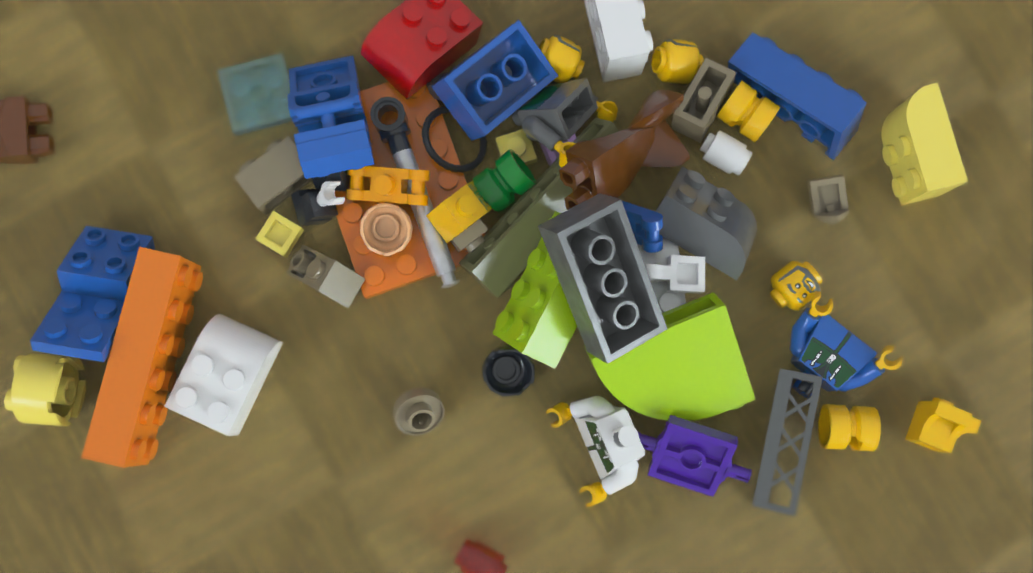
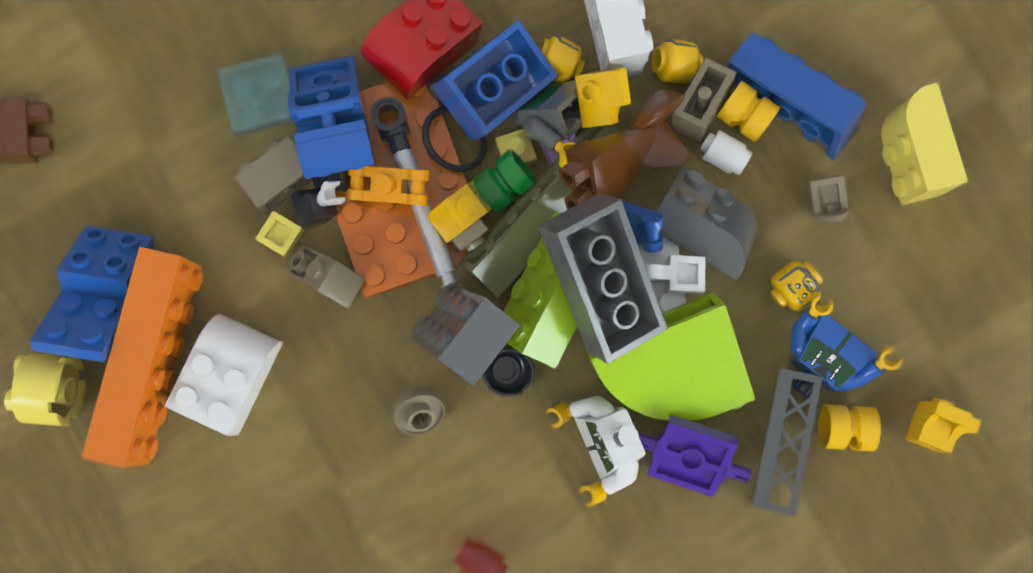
light nougat hair [360,203,413,256] -> none
none -> dark grey brick [411,286,520,386]
none -> yellow brick [575,67,631,128]

